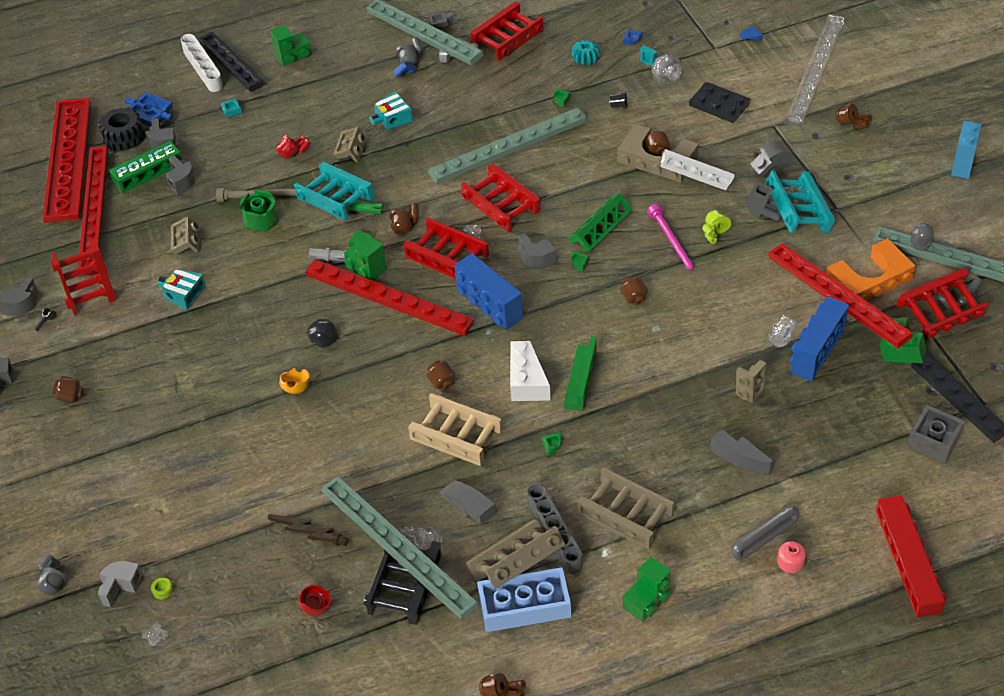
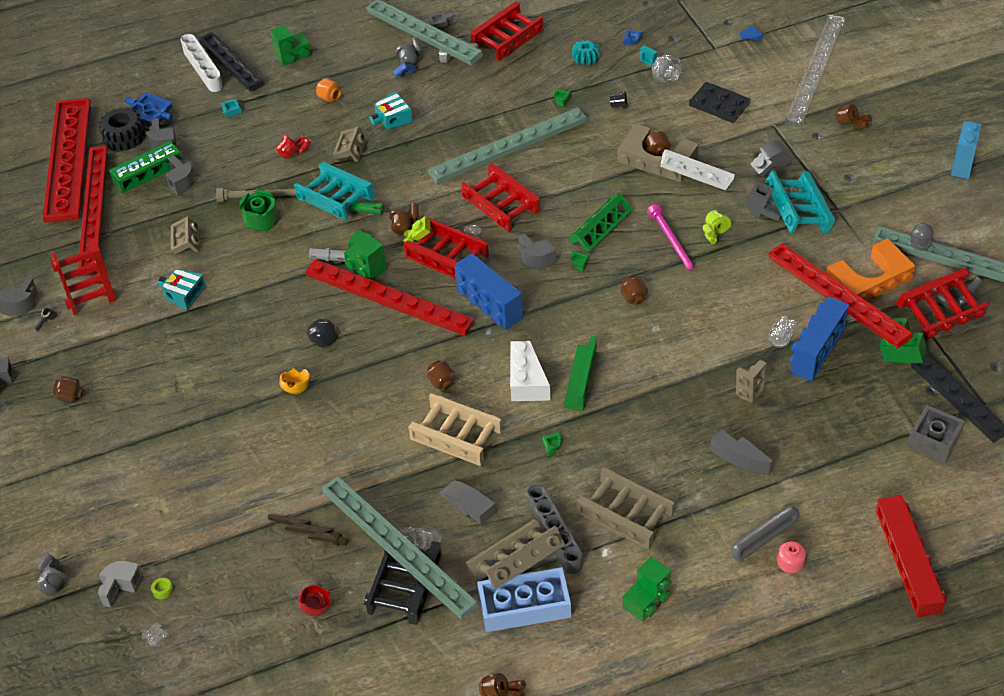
none -> orange head [316,78,341,103]
none -> lime plate [403,216,430,243]

